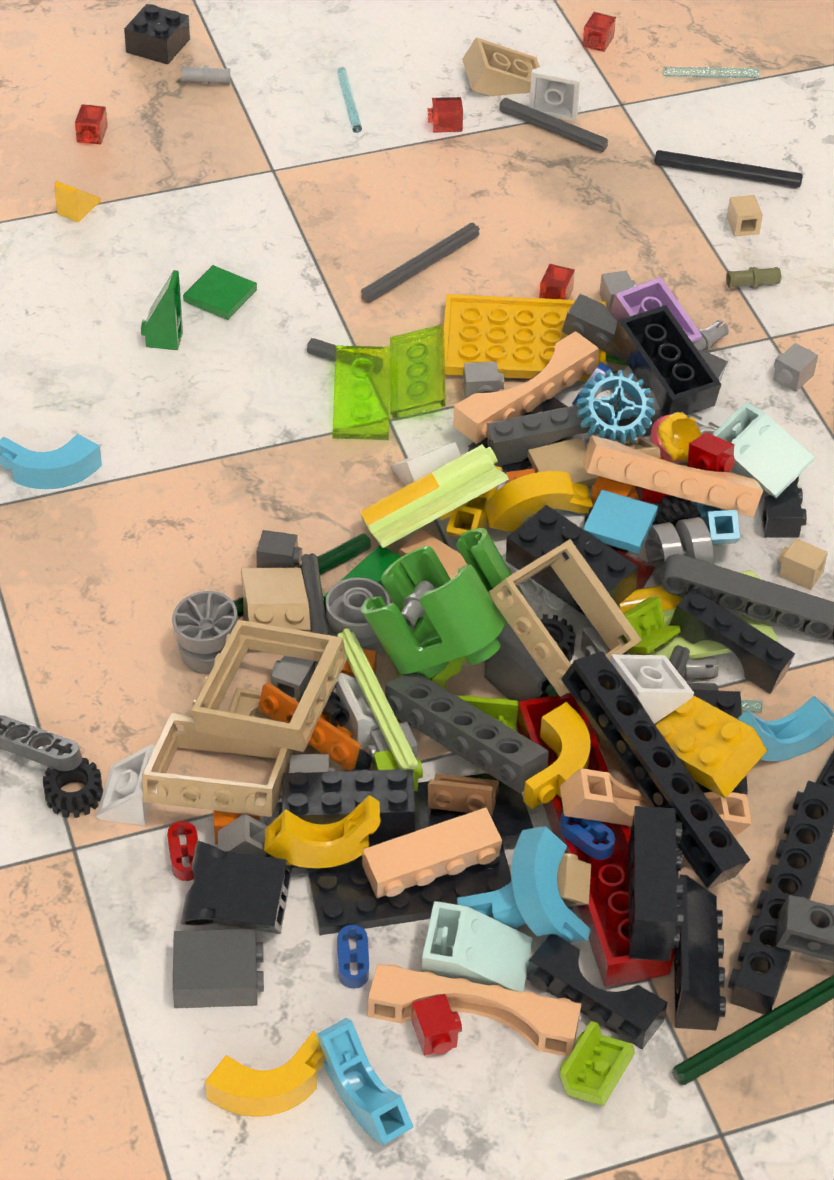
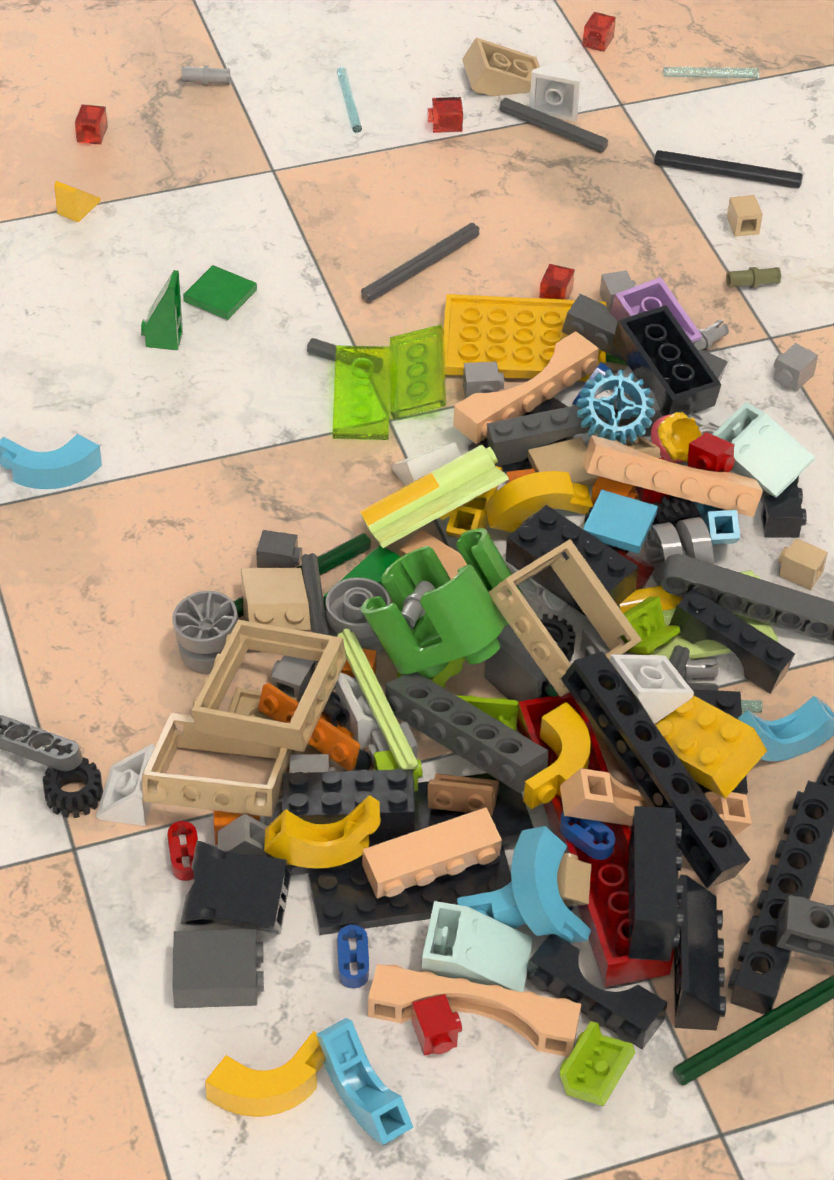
black brick [124,4,190,64] -> none

